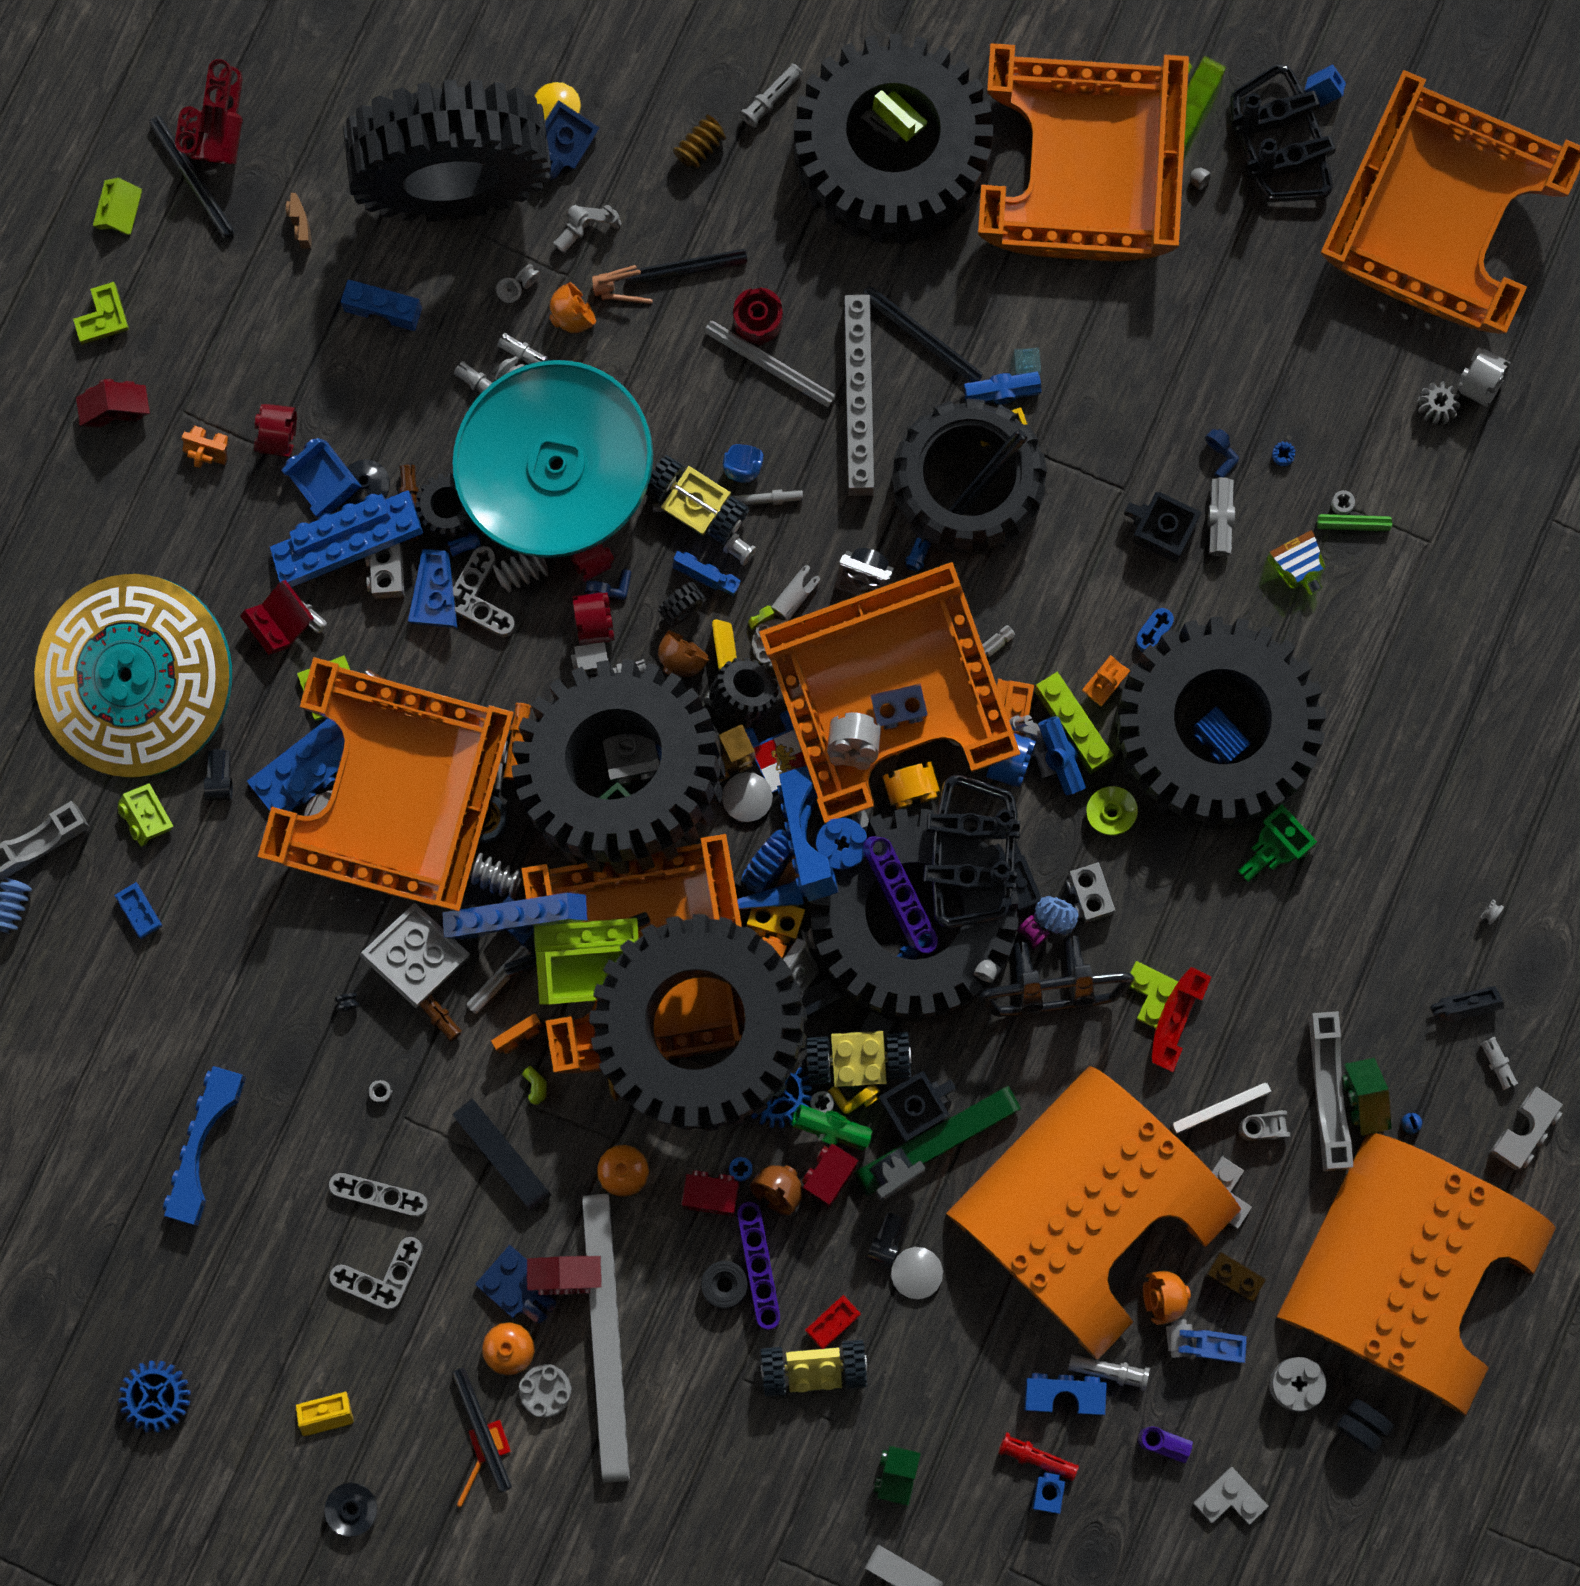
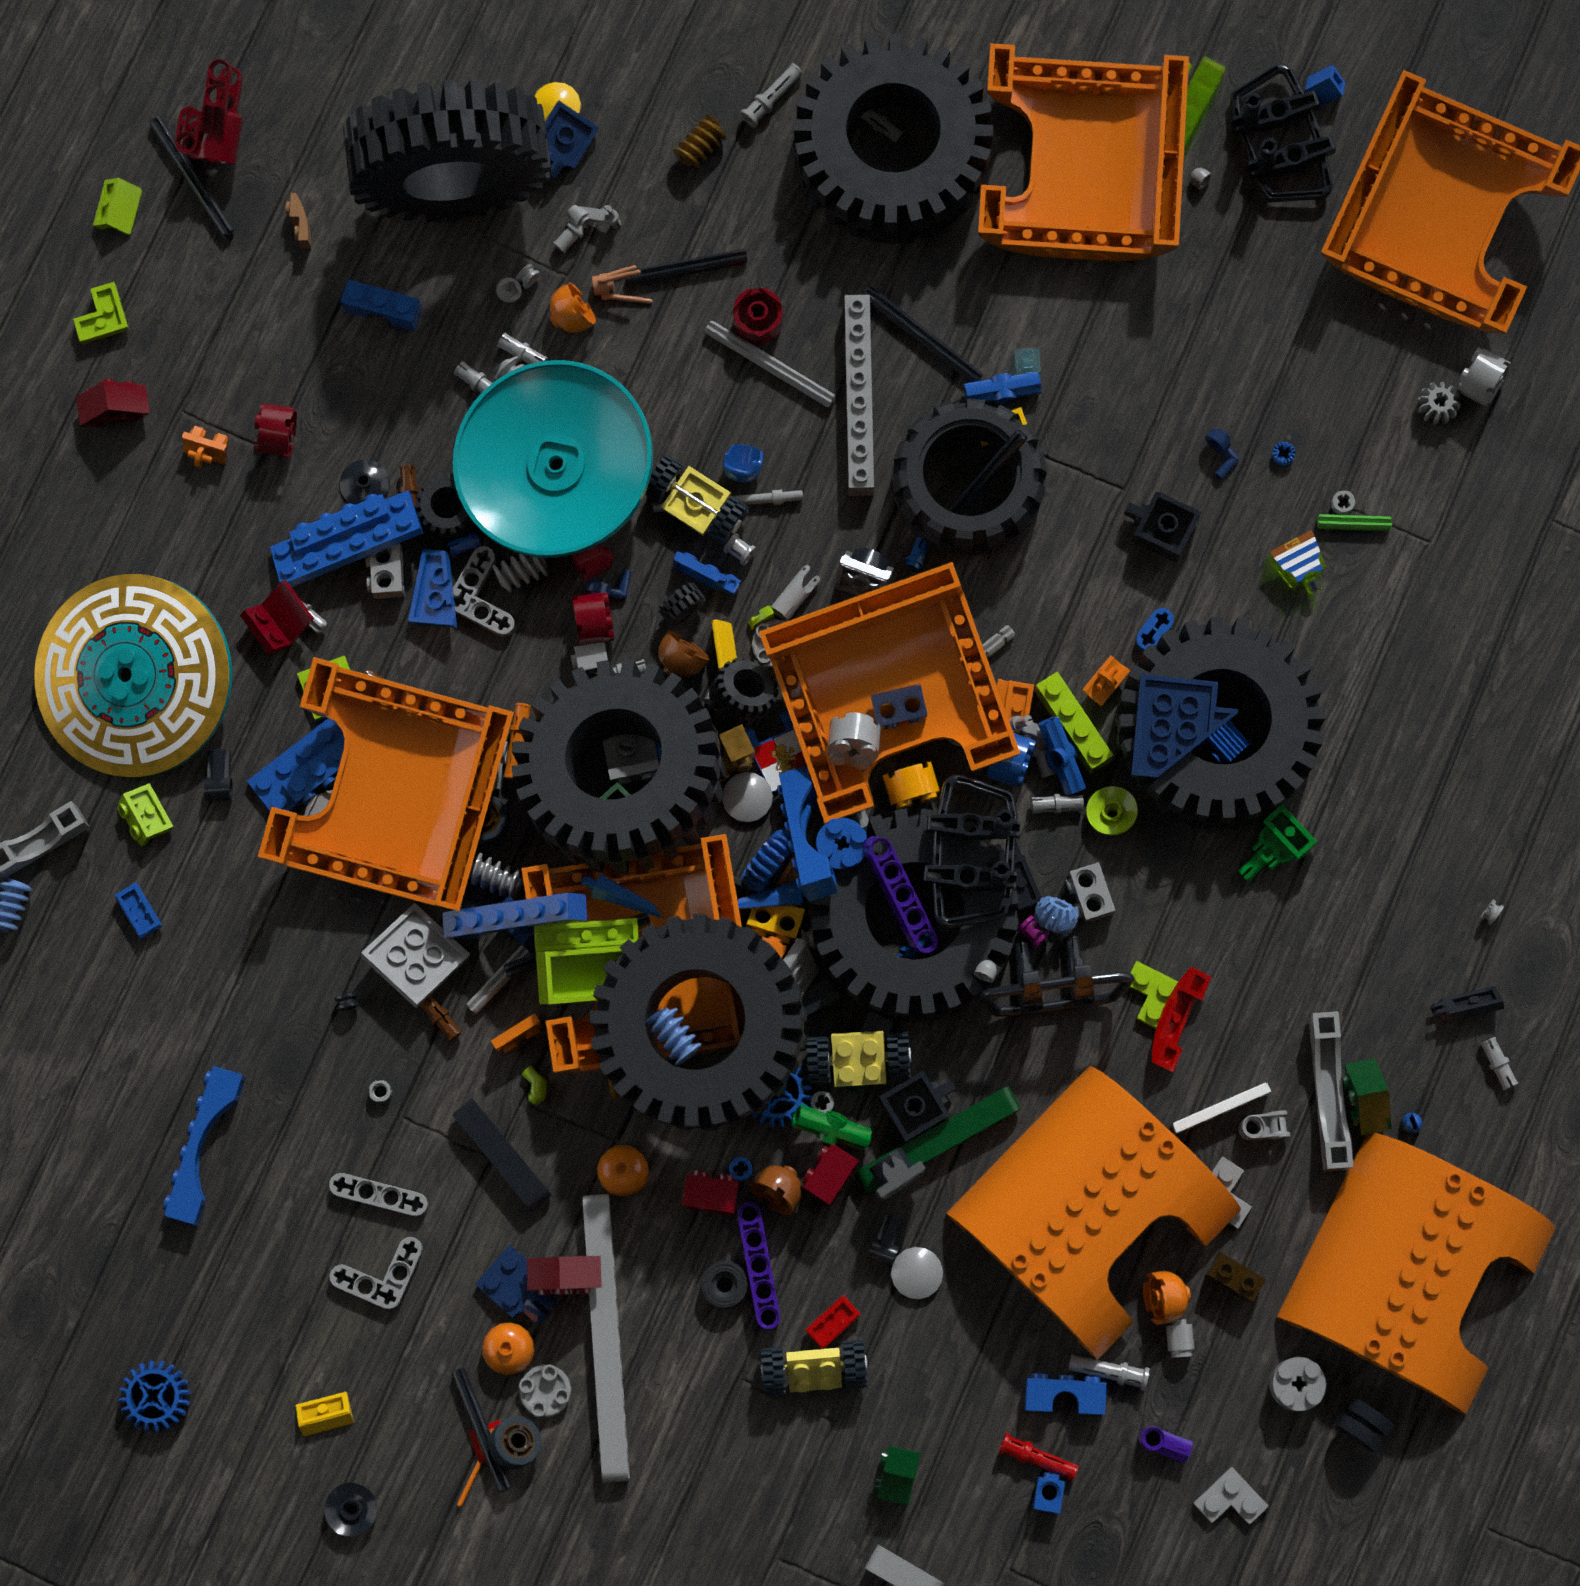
blue panel [281,438,362,517] -> none
yellow plate [828,1084,880,1114] -> none
lime panel [872,91,927,142] -> none
blue hinge [1178,1330,1247,1363] -> none
light grey piece [1207,478,1235,556] -> none
light grey arch [1489,1087,1563,1170] -> none
none -> wheel [489,1416,542,1470]
none -> blue bar [581,874,663,918]
none -> medium blue piece [646,1007,701,1066]
none -> light grey pin [1031,794,1084,814]
none -> dark blue wing [1131,674,1238,779]

